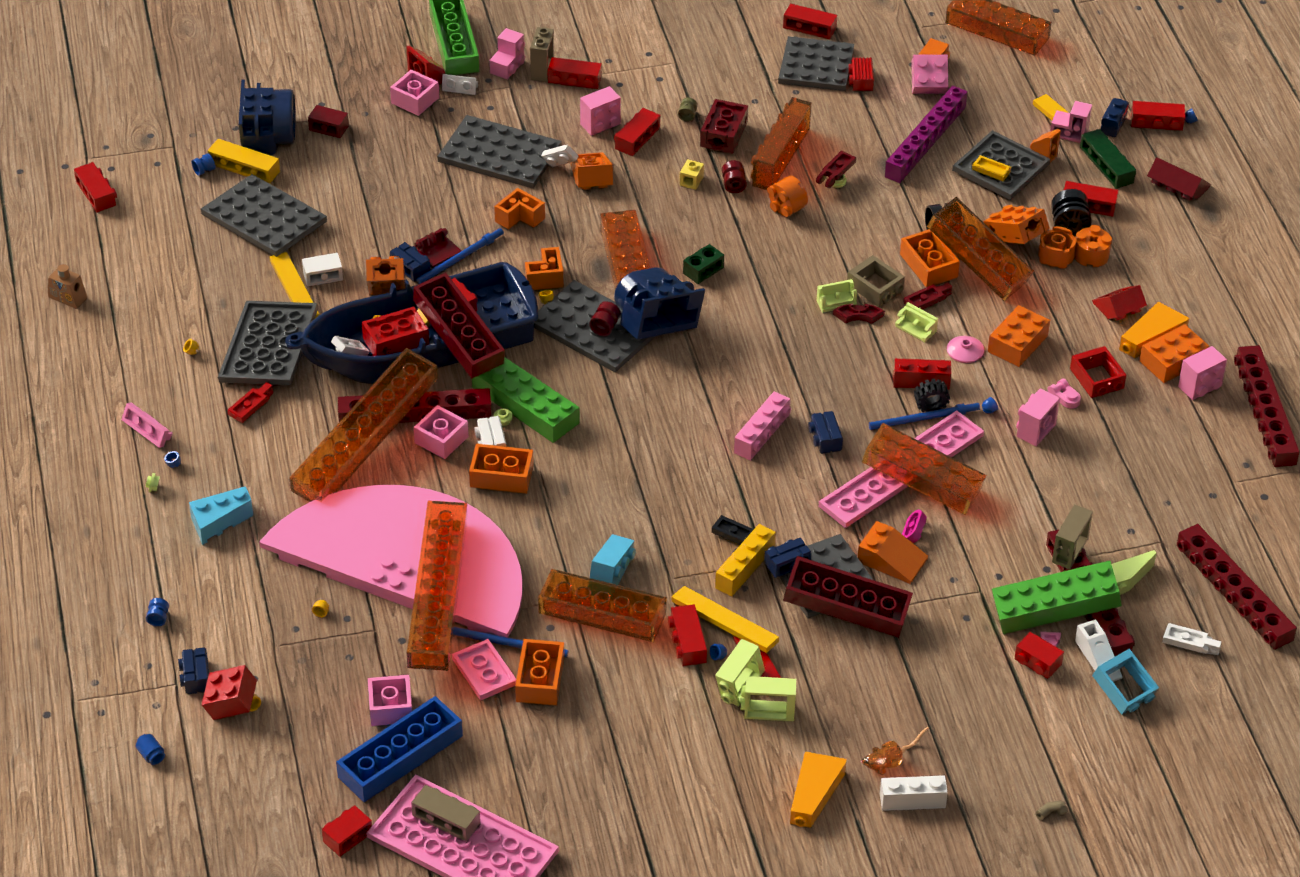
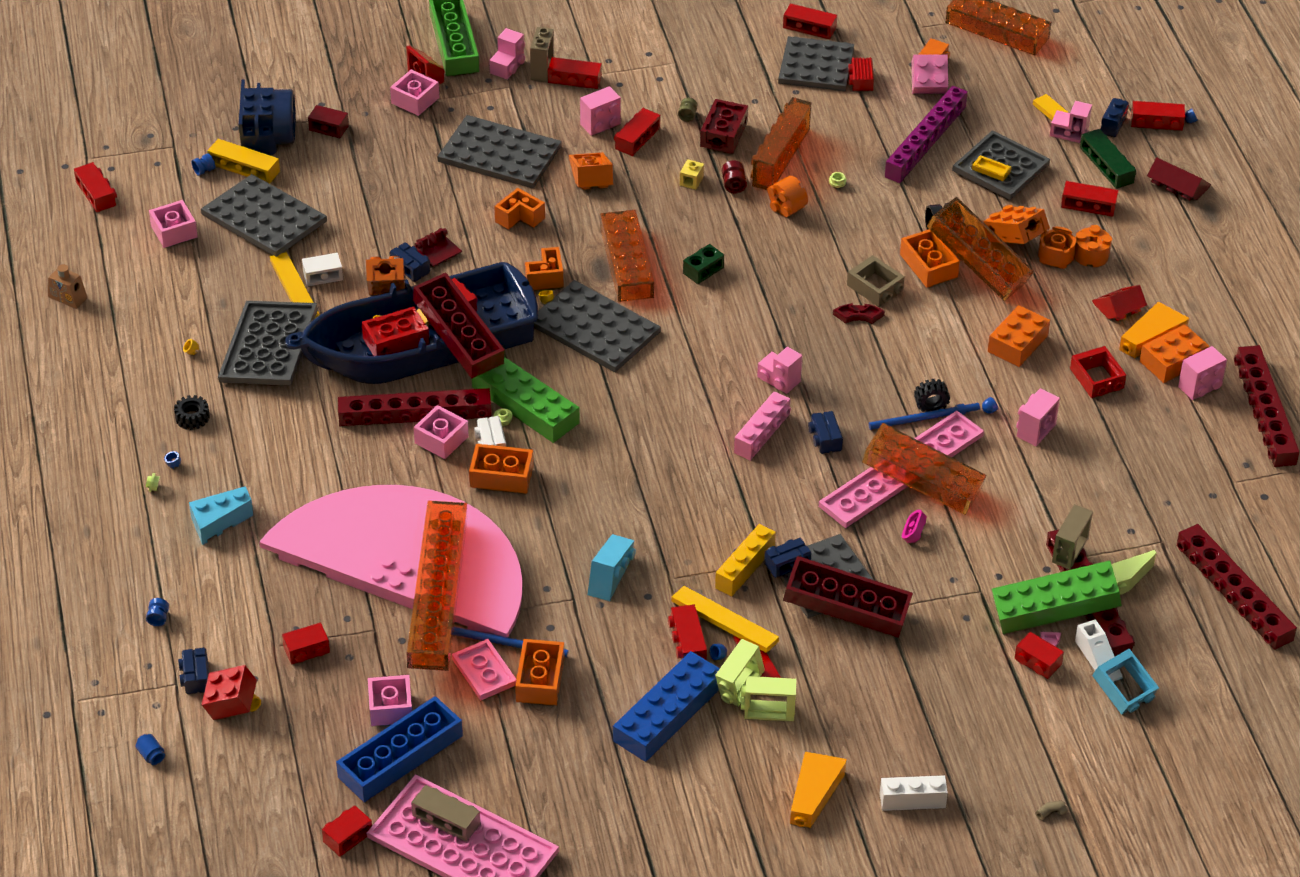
bright pink plate [121,402,173,448] -> none
red hinge [227,382,274,423] -> none
clear orange brick [289,348,438,502] -> none
yellow hinge [312,600,329,618] -> none
white plate [331,336,370,356] -> none
blue bar [416,228,504,284] -> none
white hinge [442,74,478,95] -> none
clear orange brick [538,569,667,642] -> none
white plate [541,144,578,167] -> none
dark red wheel [589,301,621,336] -> none
dark blue brick [614,267,705,339] -> none
black plate [711,515,754,545] -> none
dark red hinge [816,150,856,188] -> none
yellowish green hinge [817,279,857,313] -> none
orange slope [858,521,928,584] -> none
clear orange animal [861,727,929,775] -> none
red brick [893,358,951,390] -> none
yellowish green hinge [895,302,938,342] -> none
dark red hinge [903,282,952,310] -> none
bright pink dish [947,336,984,363] -> none
orange slope [1030,129,1061,163] -> none
bright pink plate [1047,379,1081,409] -> none
black wheel [1051,189,1092,237] -> none
white hinge [1162,623,1222,655] -> none
none -> bright pink brick [149,200,197,248]
none -> black tyre [174,395,210,430]
none -> red brick [282,622,330,665]
none -> blue brick [613,651,720,762]
none -> bright pink brick [757,347,802,394]

